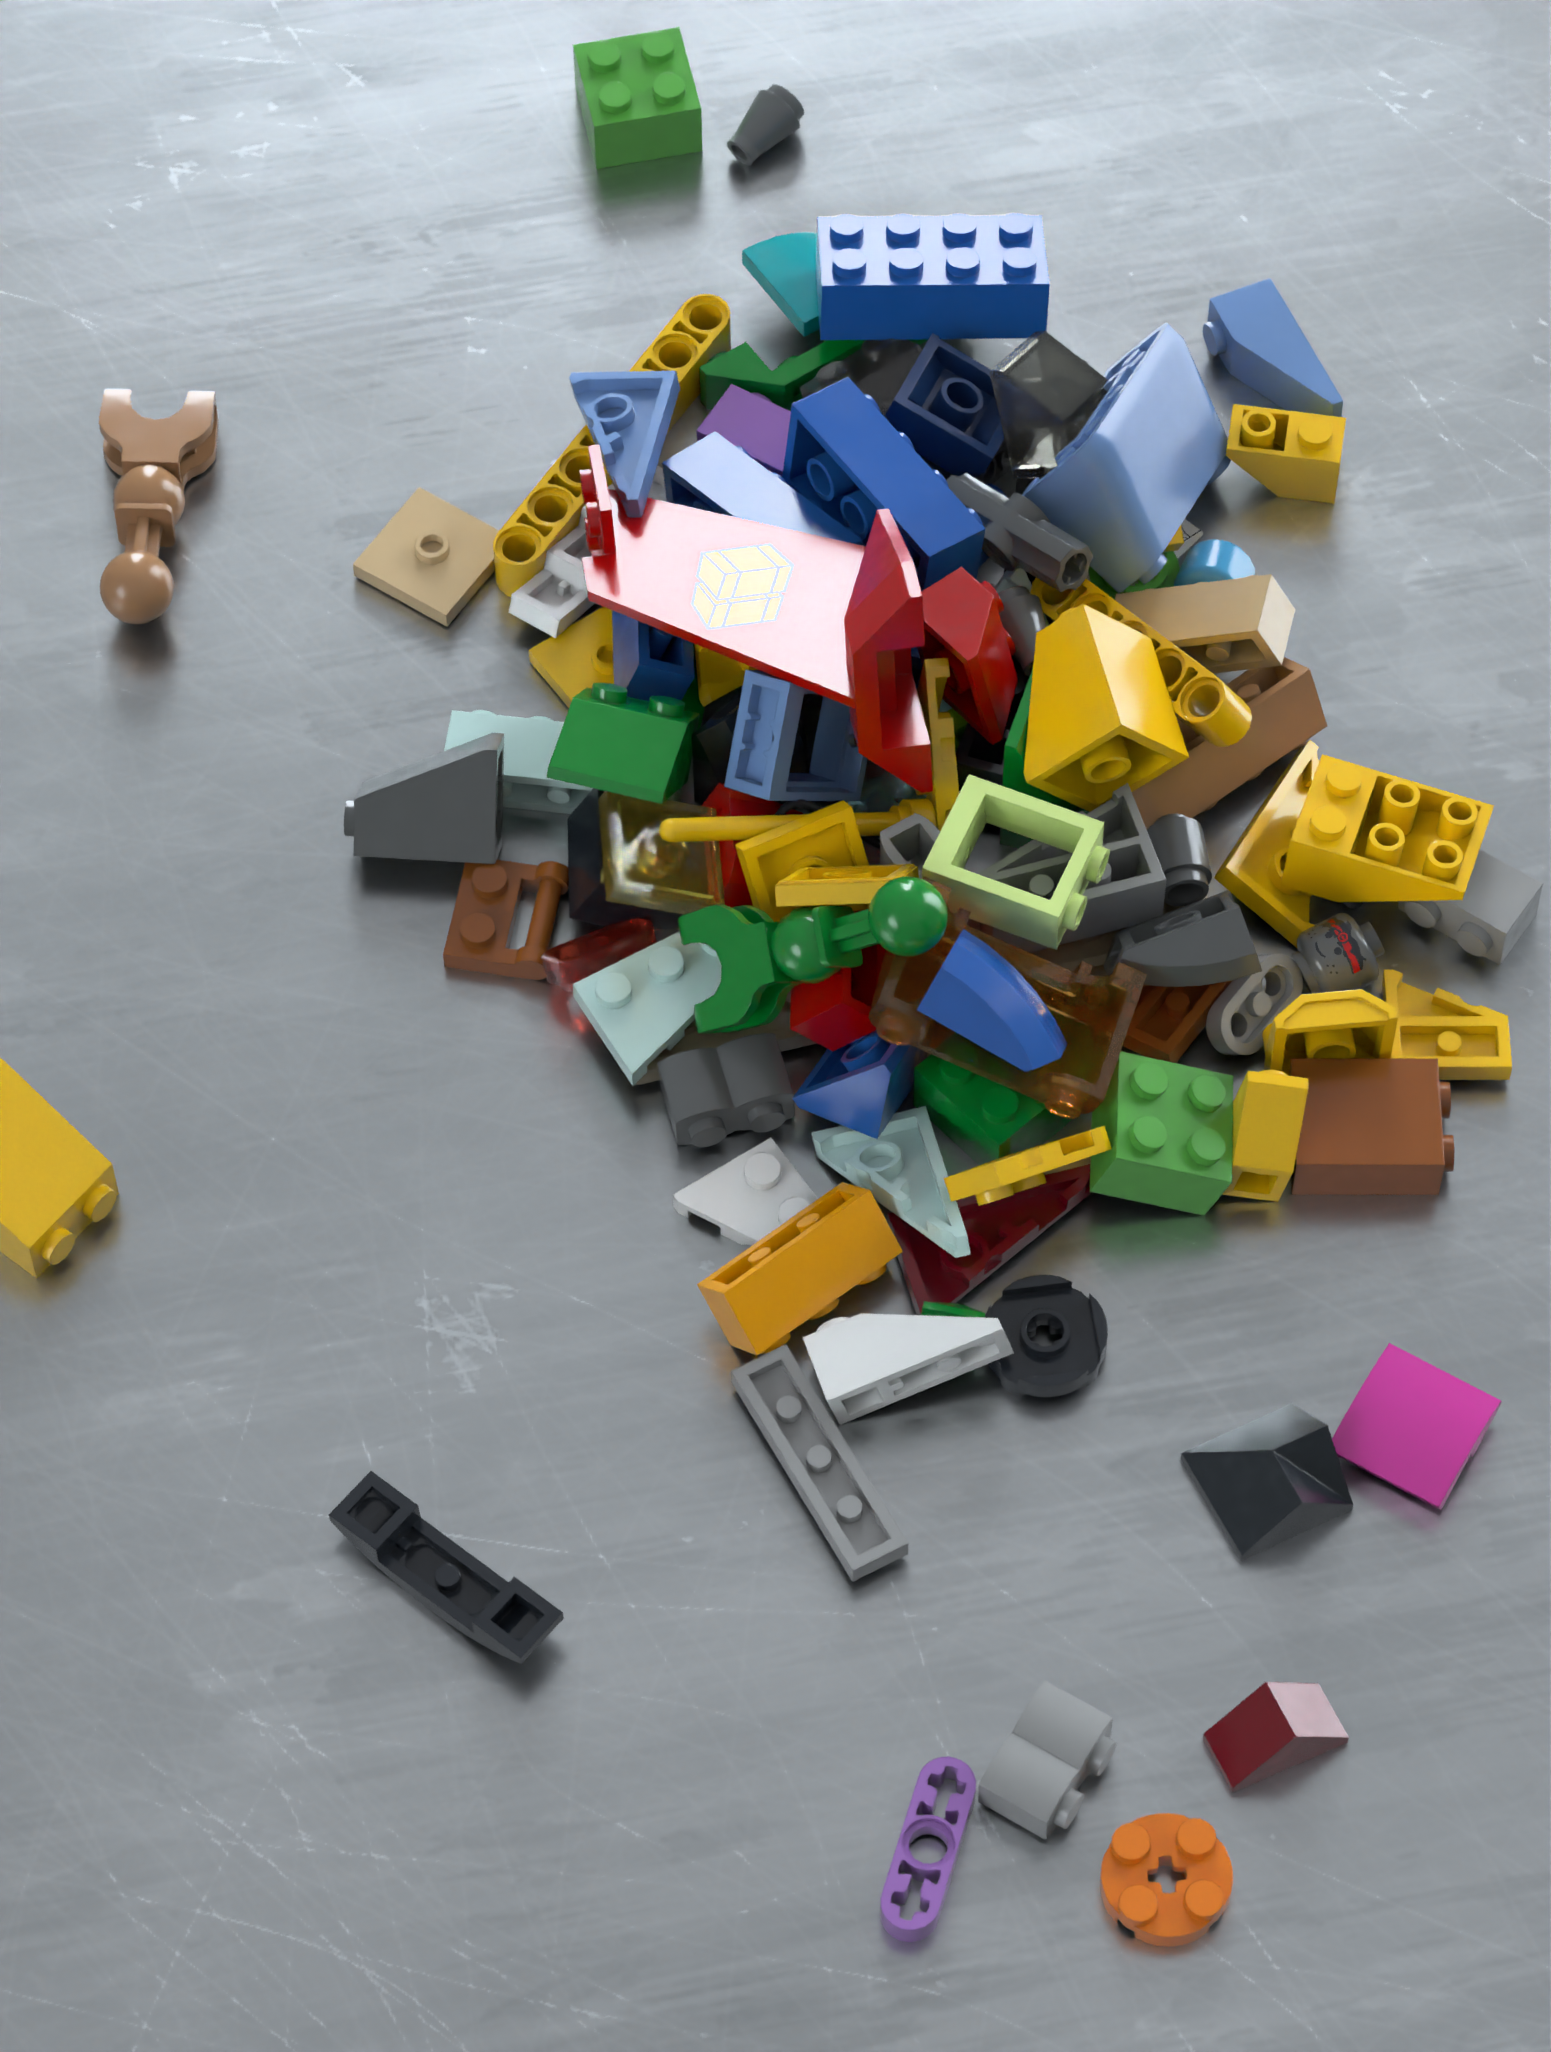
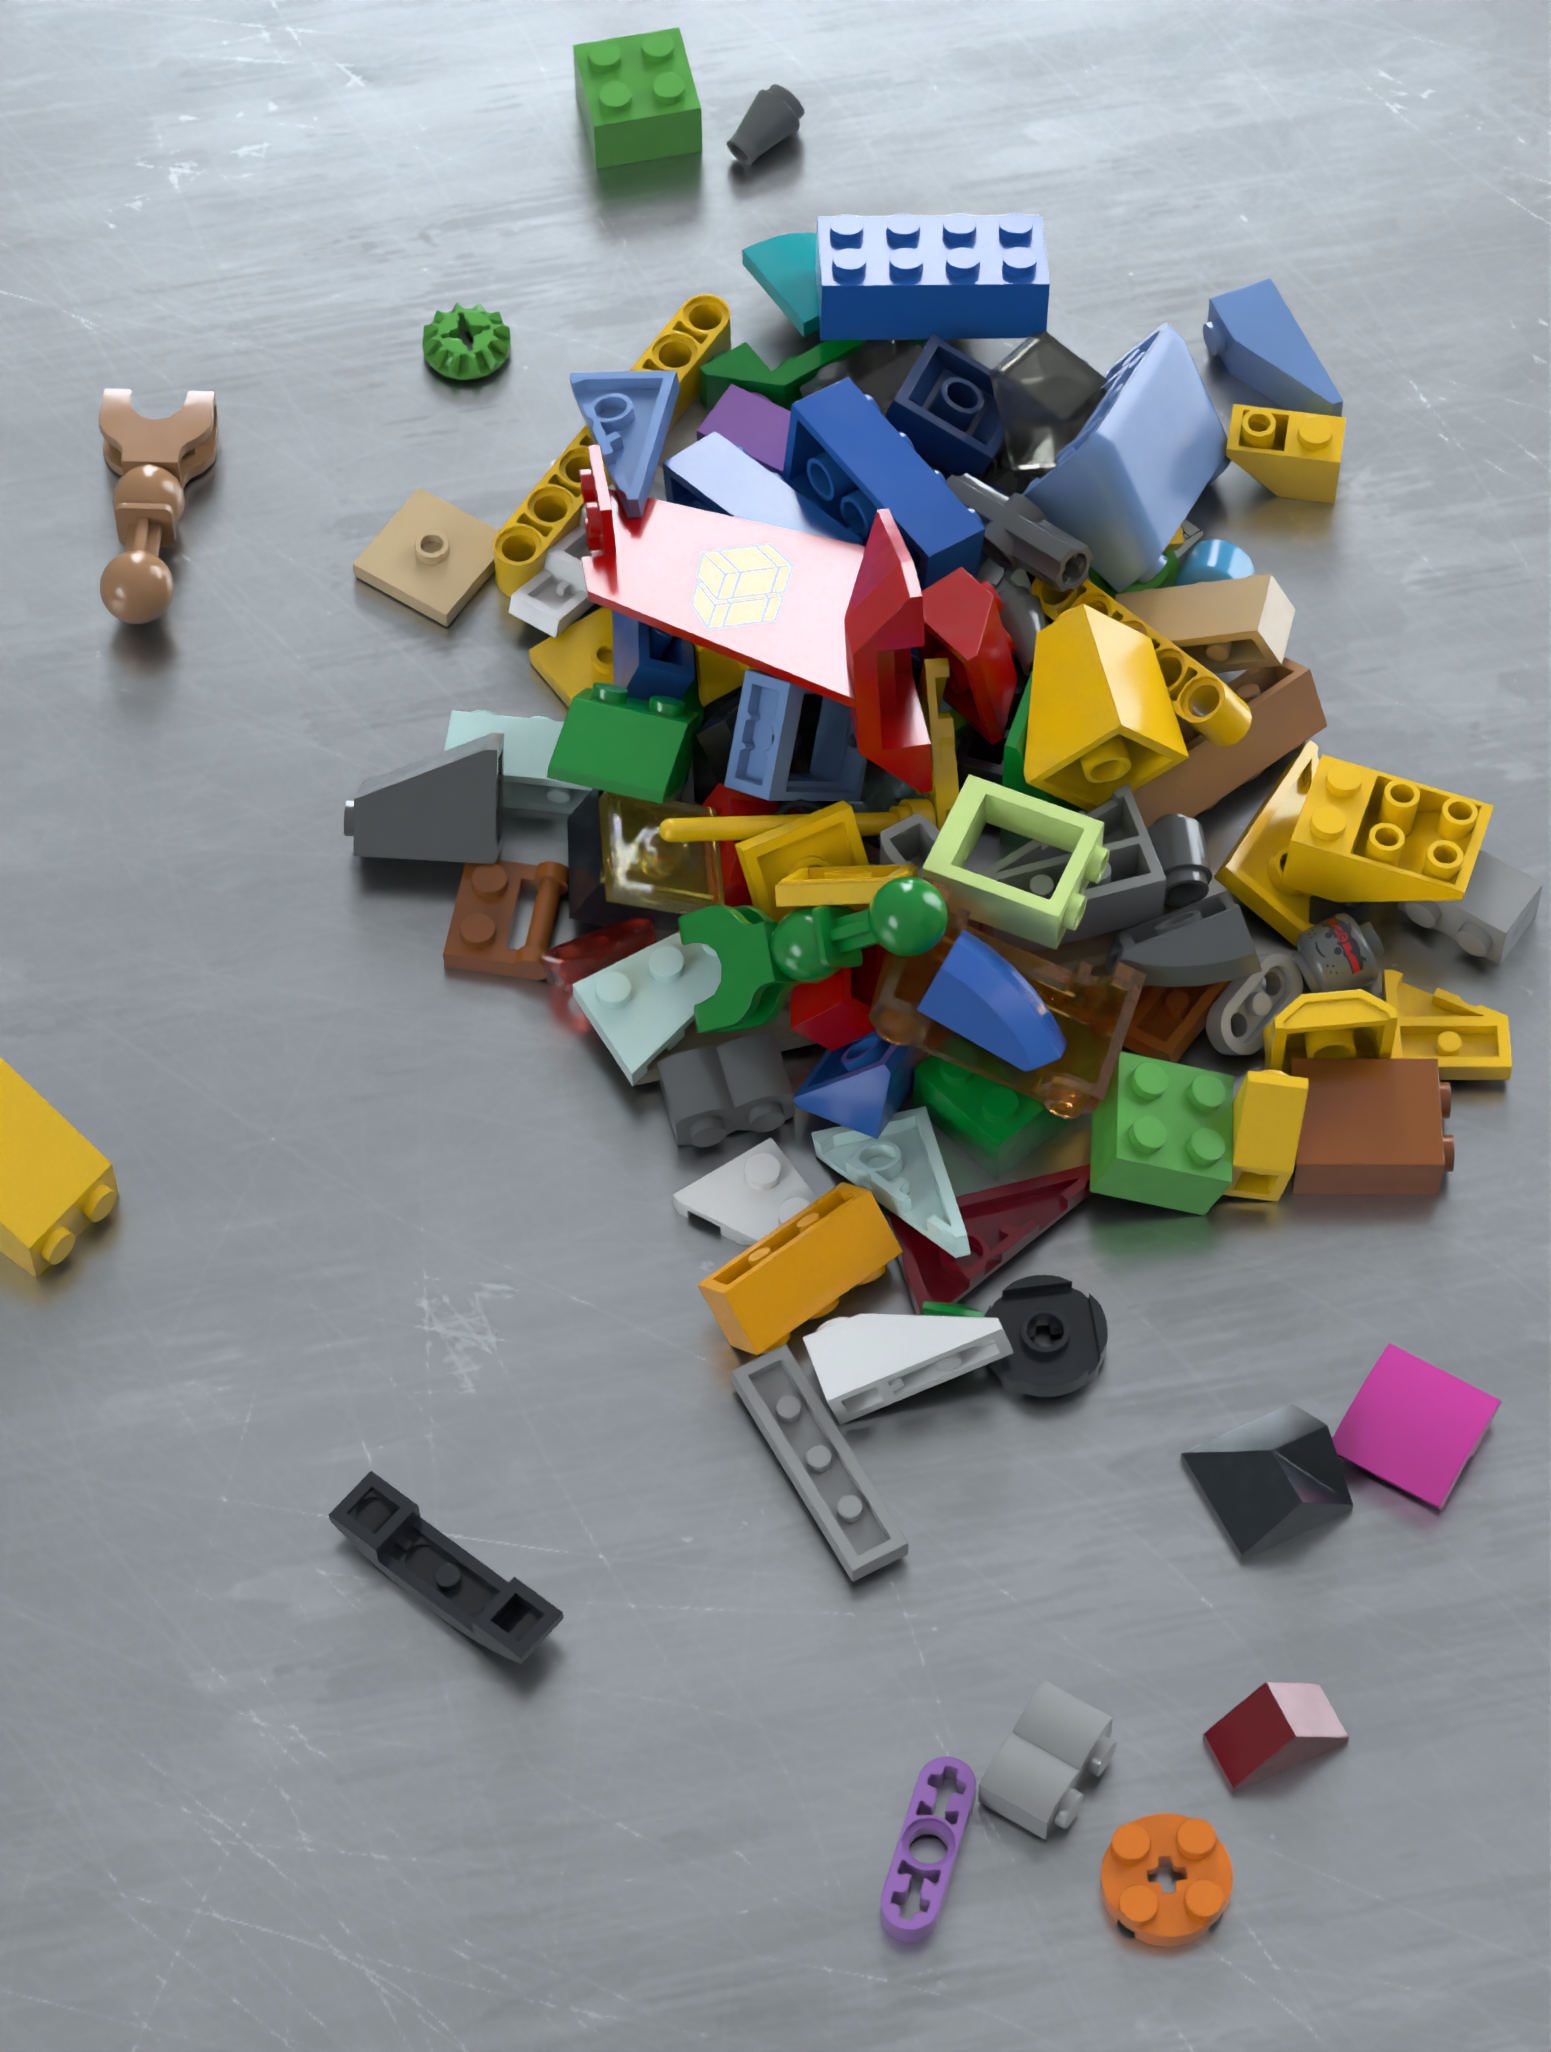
yellow wing [944,1126,1112,1206] -> none
none -> bright green gear [422,302,511,379]

